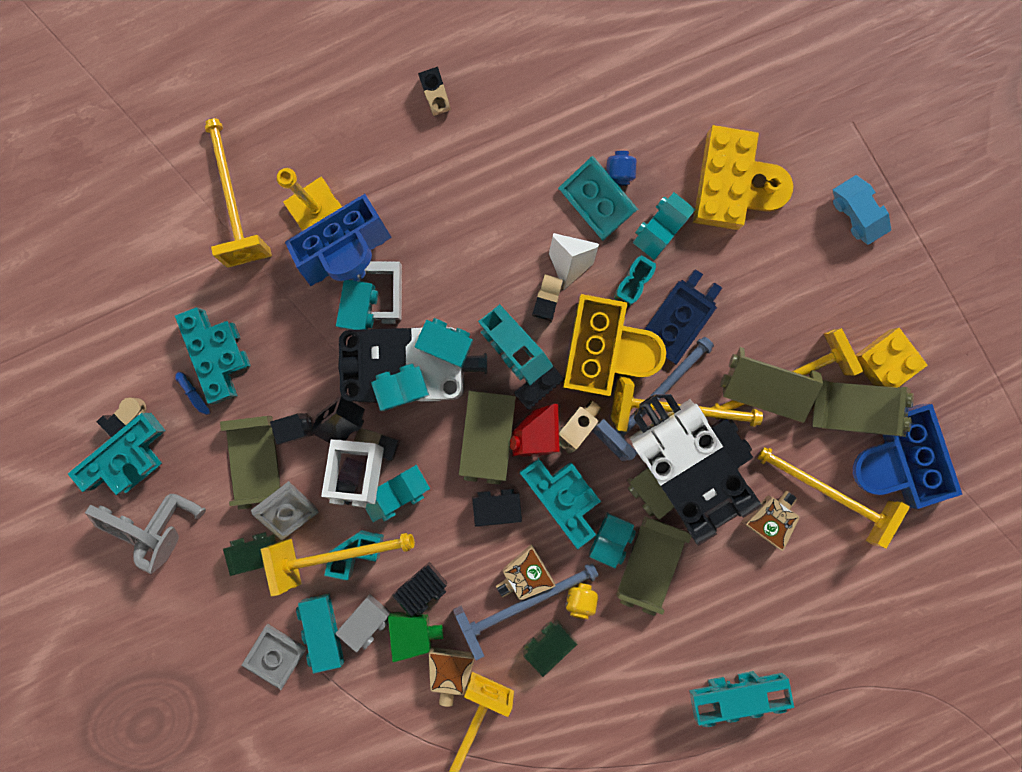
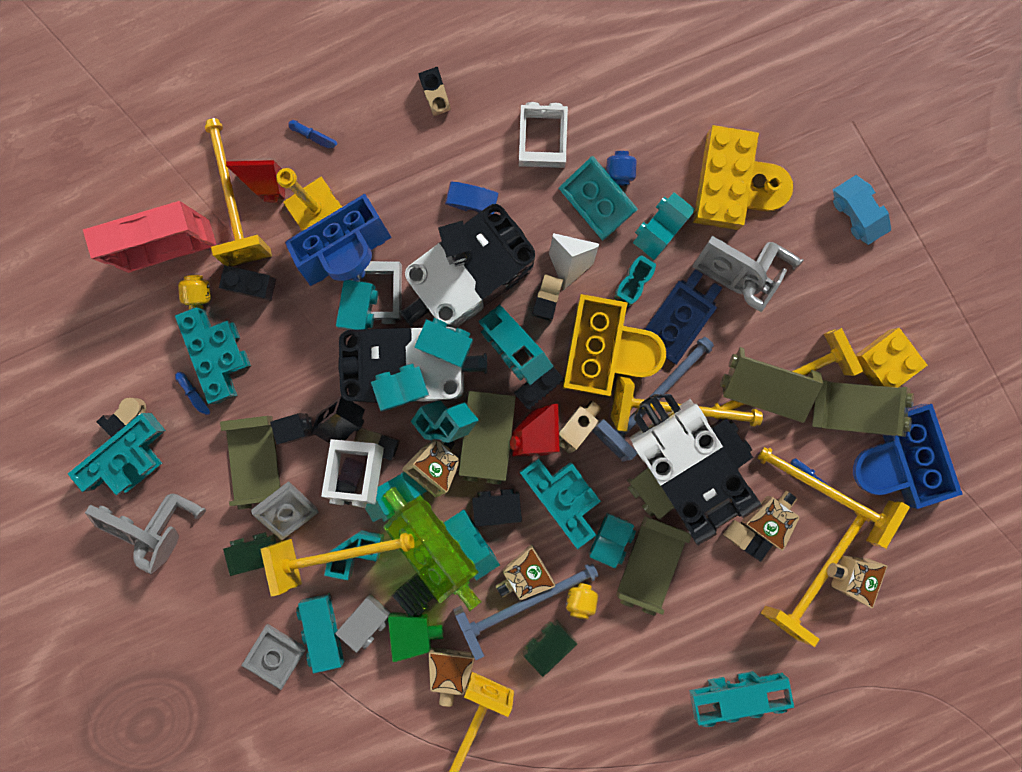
none -> coral tile [83,201,217,273]
none -> yellow head [178,275,211,309]
none -> black brick [219,265,277,301]
none -> red slope [226,160,285,203]
none -> blue piece [288,120,338,148]
none -> clear neon green brick [383,487,482,612]
none -> piece [399,204,535,329]
none -> torso [402,440,459,497]
none -> teal brick [411,400,479,443]
none -> black brick [438,220,473,267]
none -> teal brick [440,510,500,581]
none -> blue slope [445,181,498,216]
none -> white window [519,102,568,168]
none -> light grey plate [692,236,804,312]
none -> leg [723,519,773,562]
none -> yellow tile [761,512,871,647]
none -> blue piece [791,458,831,487]
none -> torso [827,555,887,608]

